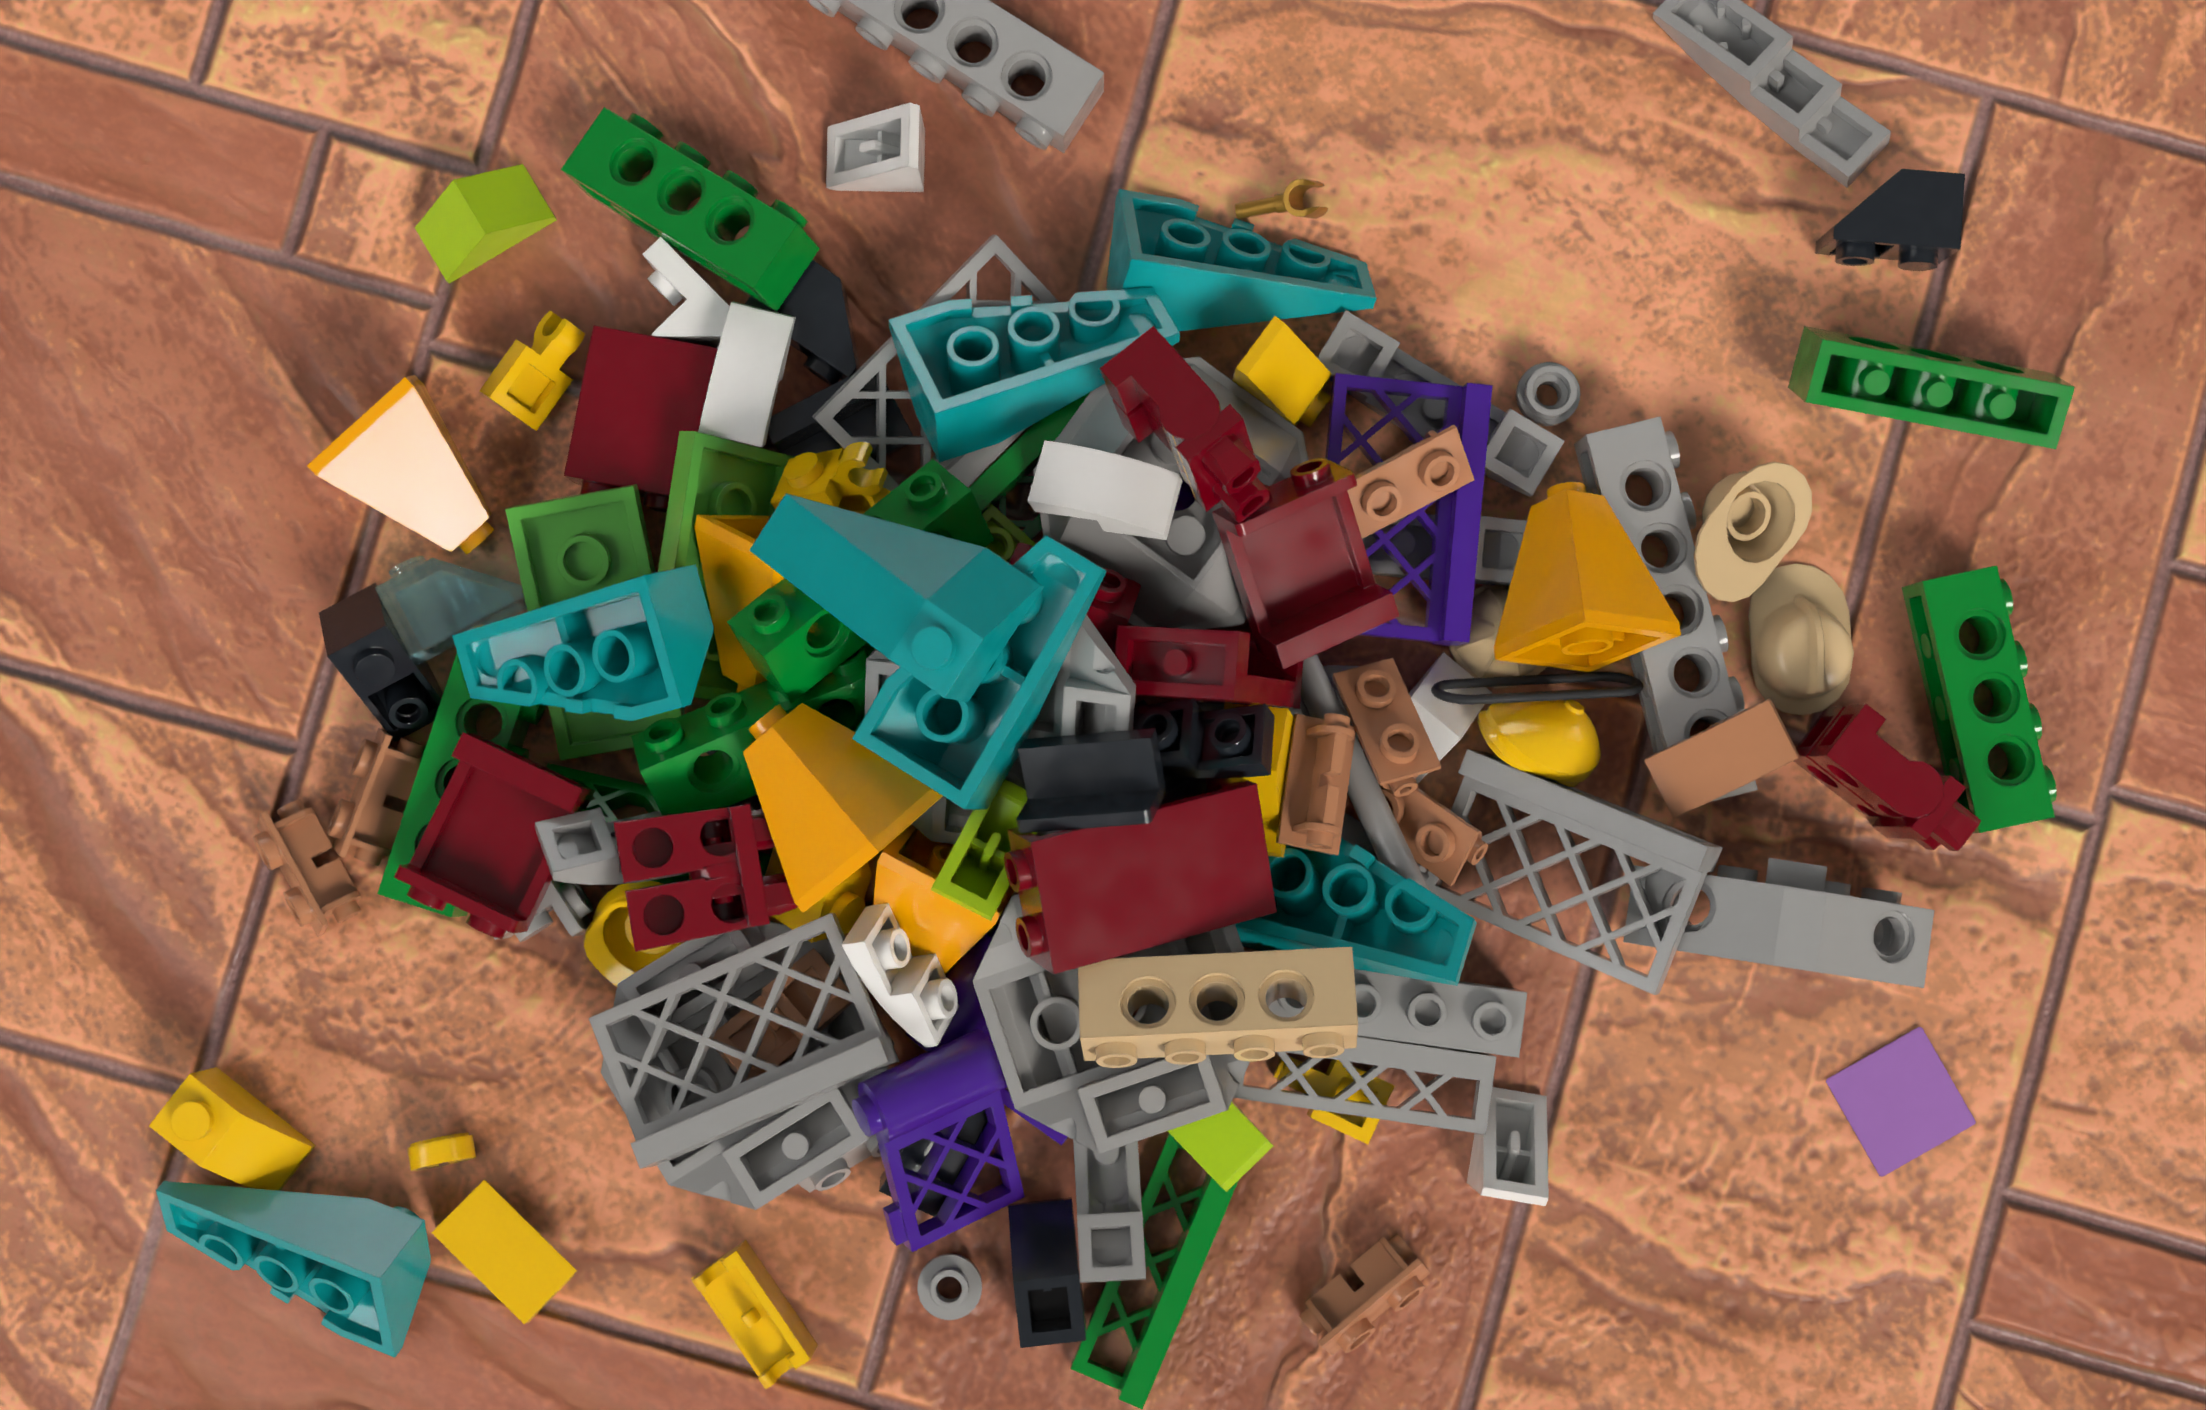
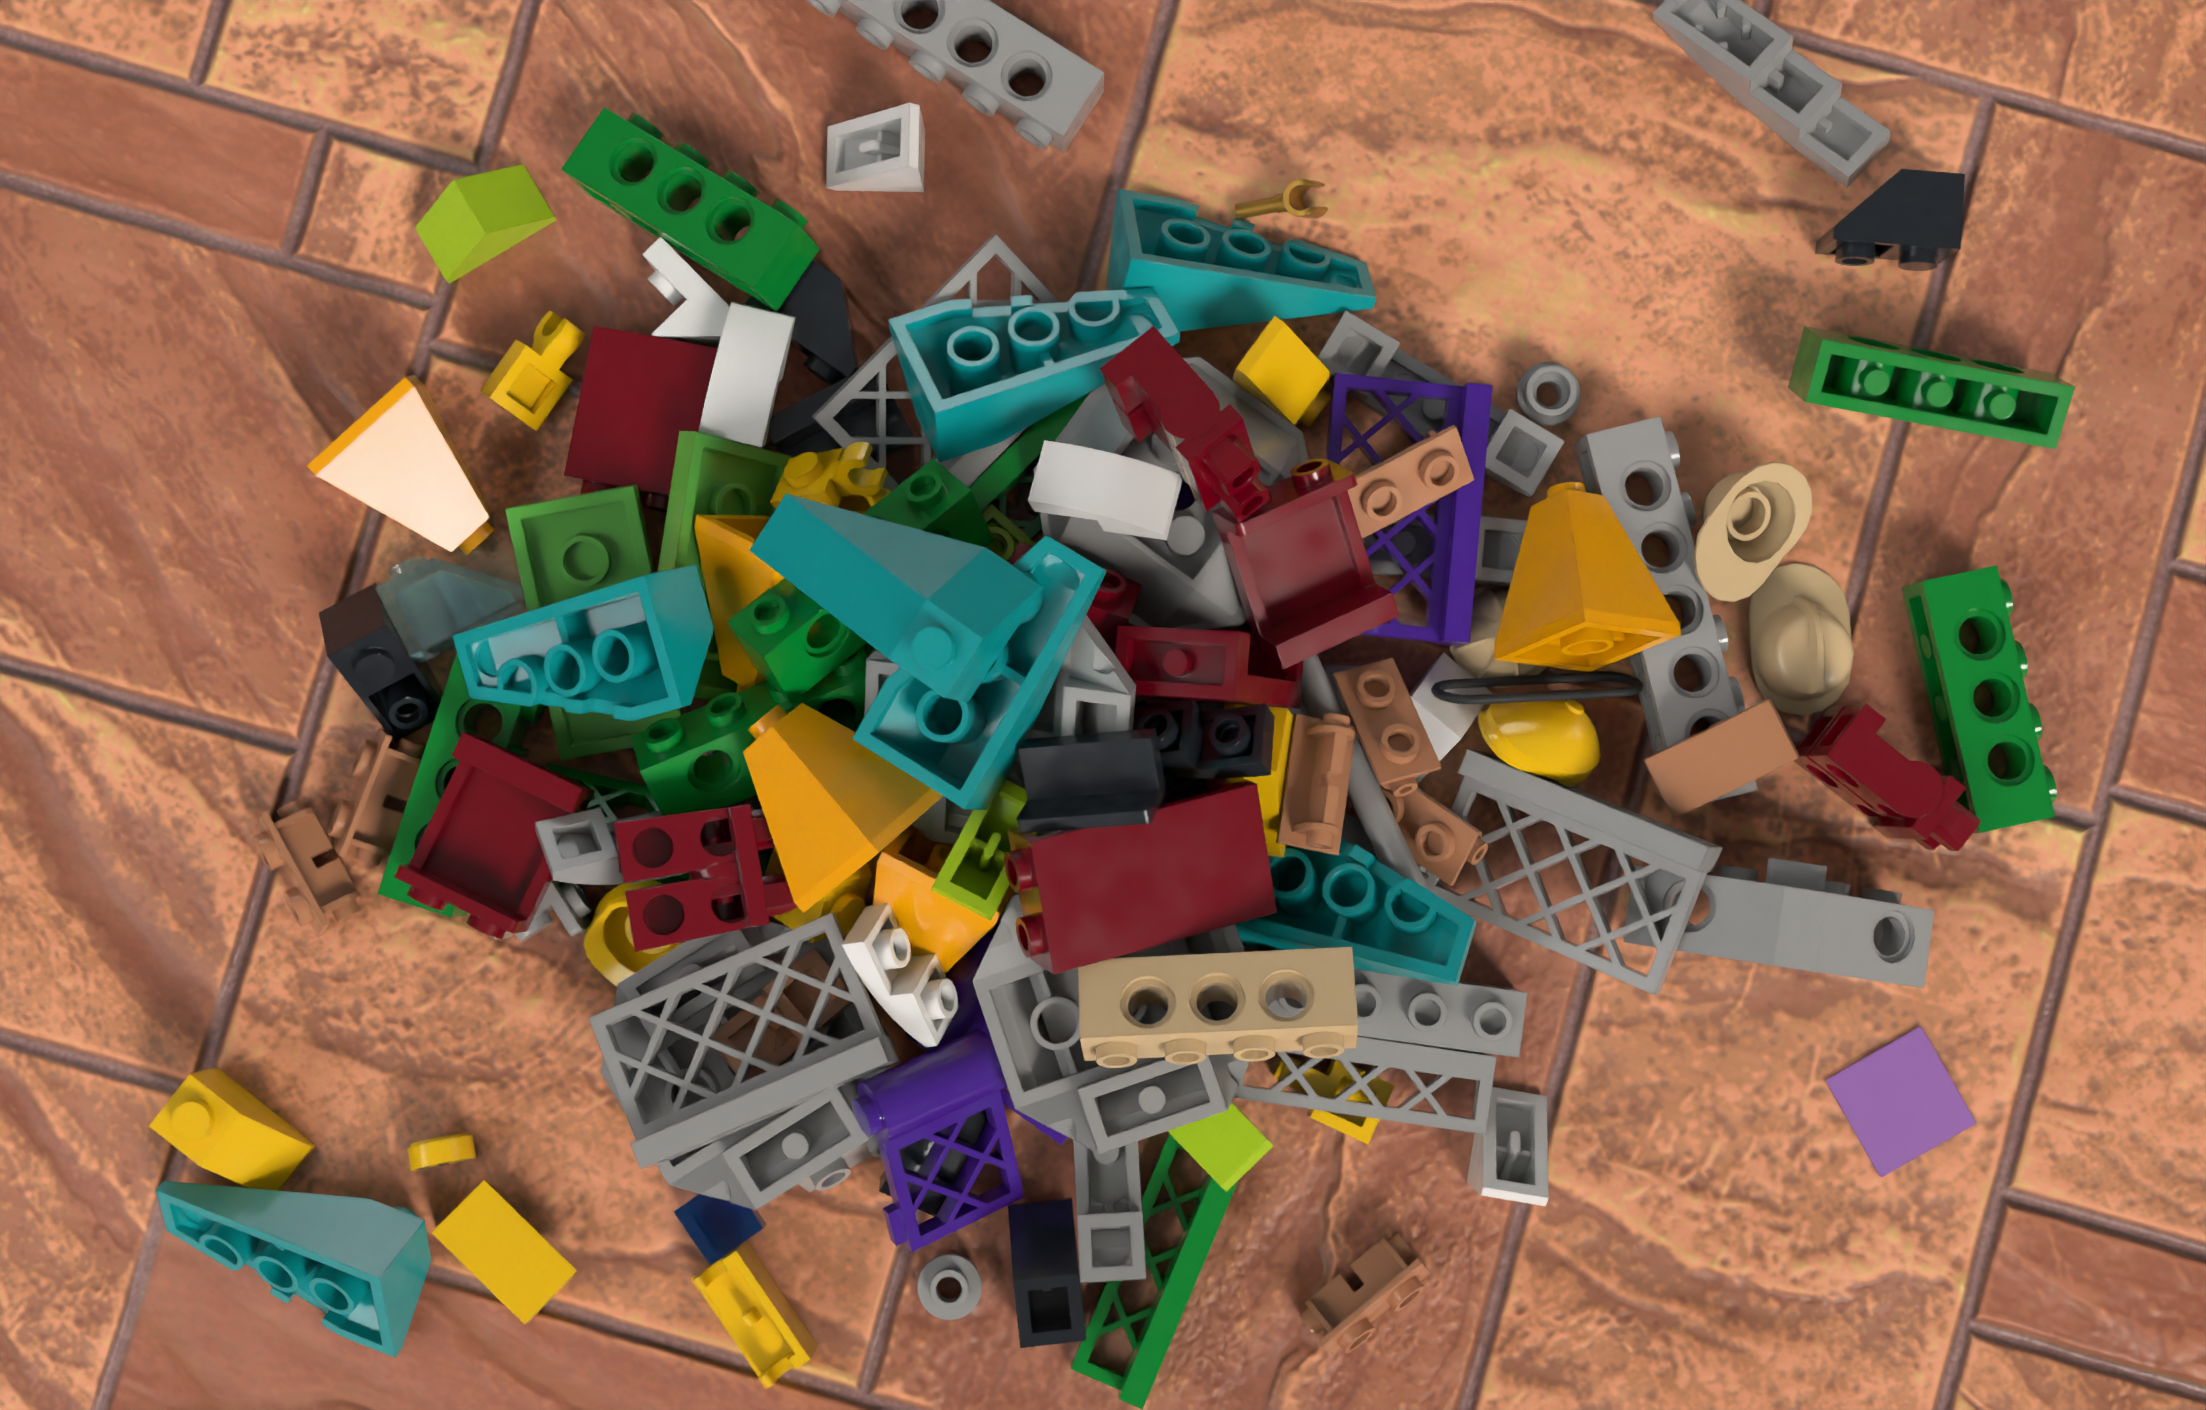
none -> clear blue plate [674,1194,767,1265]

